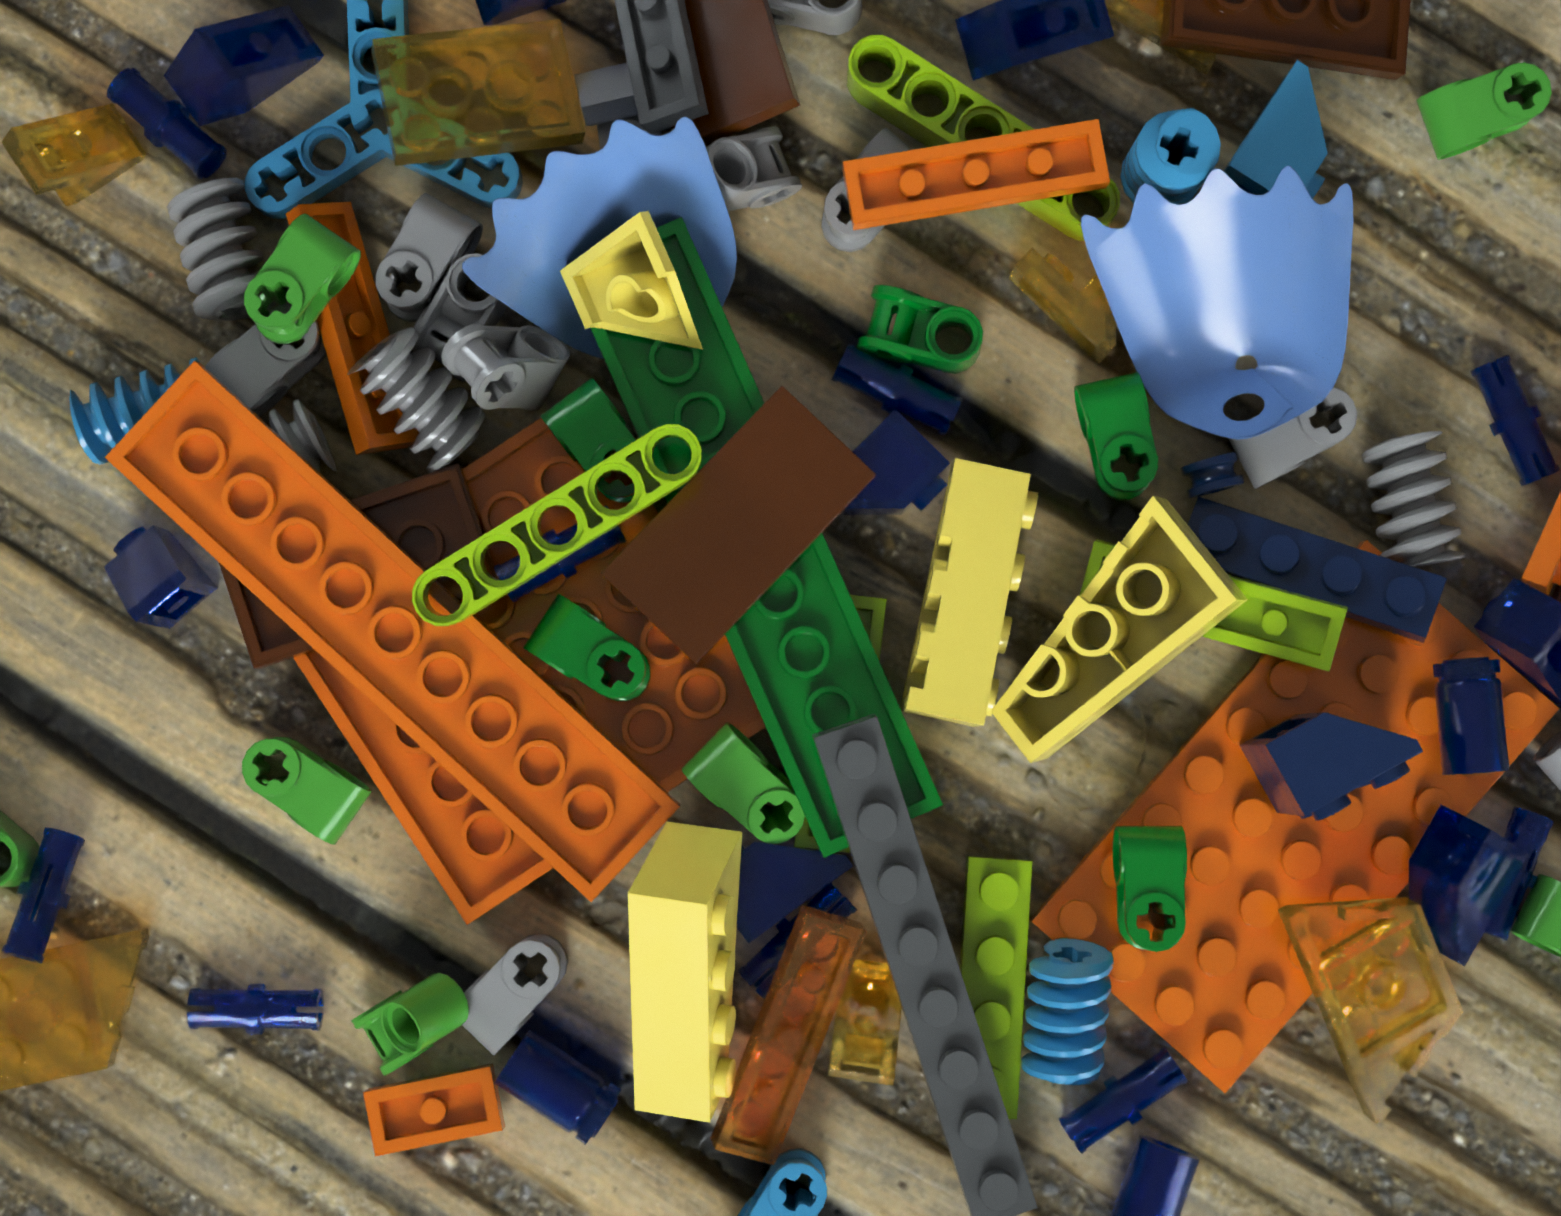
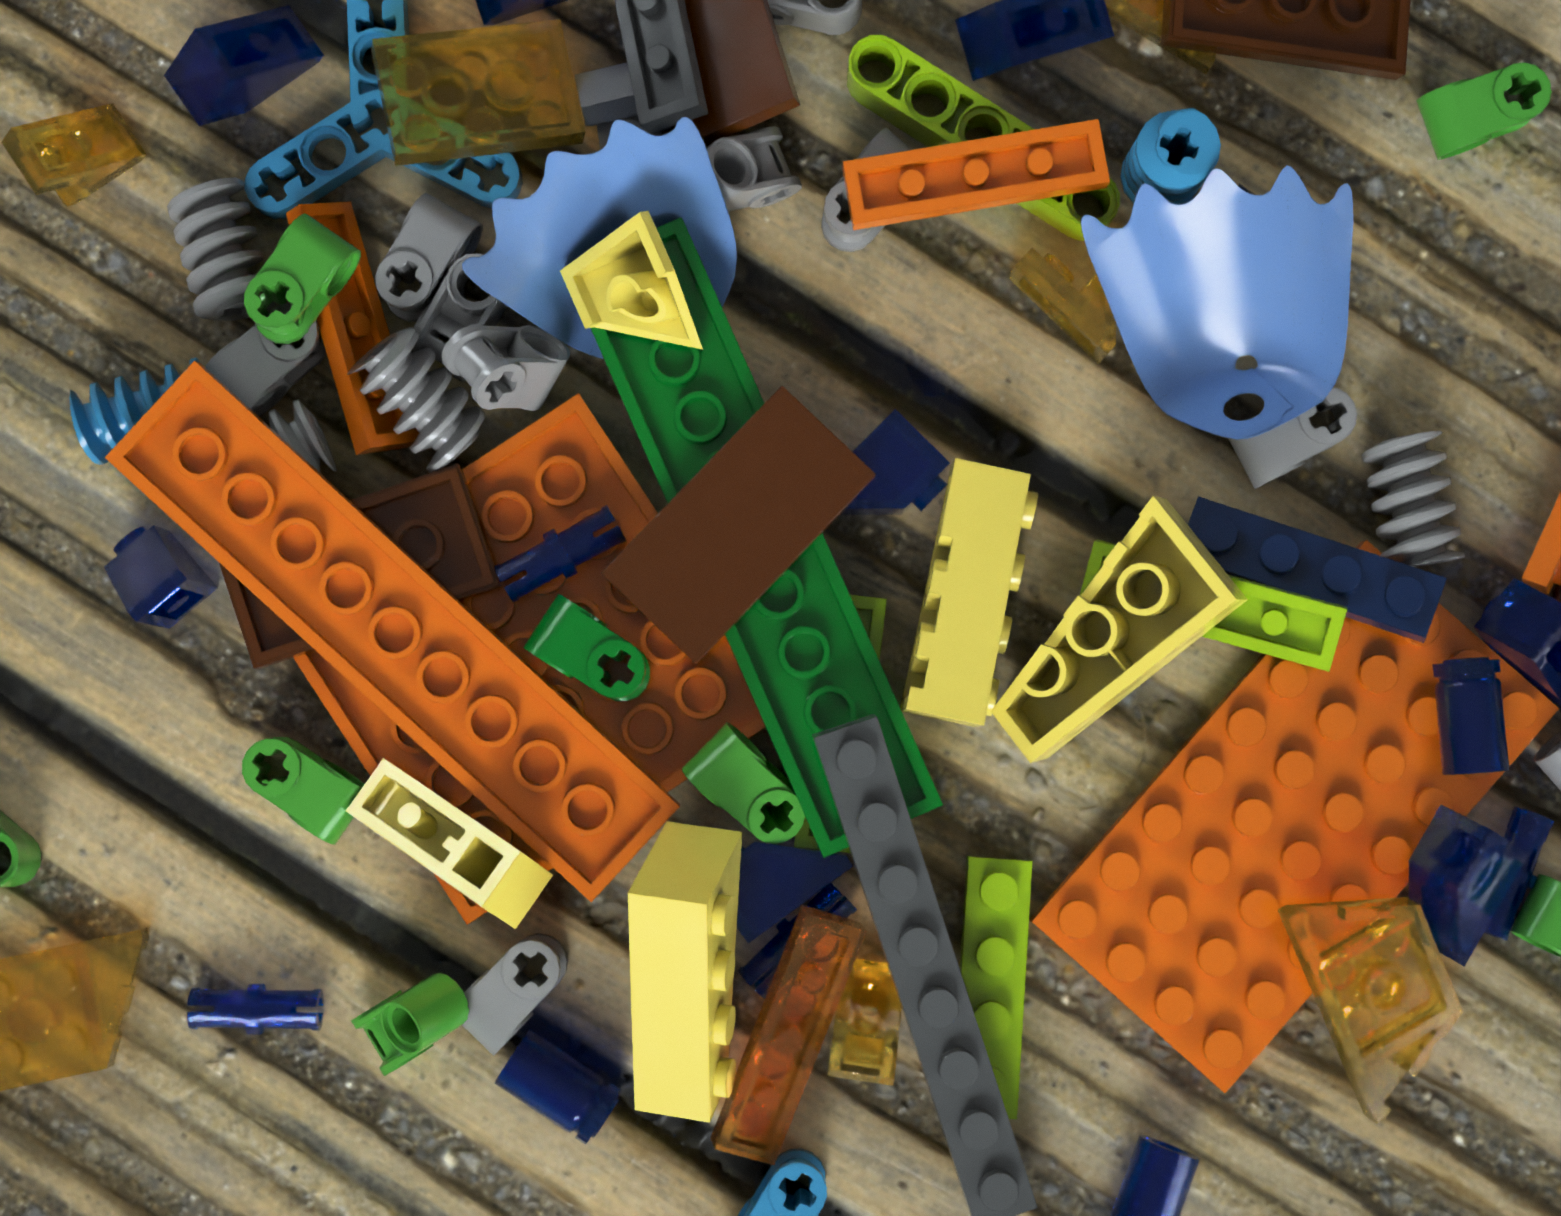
clear blue pin [1,827,85,964] -> none
clear blue pin [107,67,227,179] -> none
orange plate [363,1063,505,1156] -> none
lime beam [412,424,702,626] -> none
green piece [540,378,636,503] -> none
clear blue pin [831,343,962,435] -> none
green piece [857,285,983,374] -> none
dark azure piece [1021,938,1114,1085] -> none
clear blue pin [1058,1046,1189,1154] -> none
green piece [1074,372,1158,500] -> none
green piece [1112,826,1187,952] -> none
dark blue bush [1180,452,1245,499] -> none
dark azure slope [1224,60,1328,199] -> none
dark blue slope [1240,712,1423,821] -> none
clear blue pin [1470,354,1560,486] -> none
none -> light yellow slope [346,758,553,929]

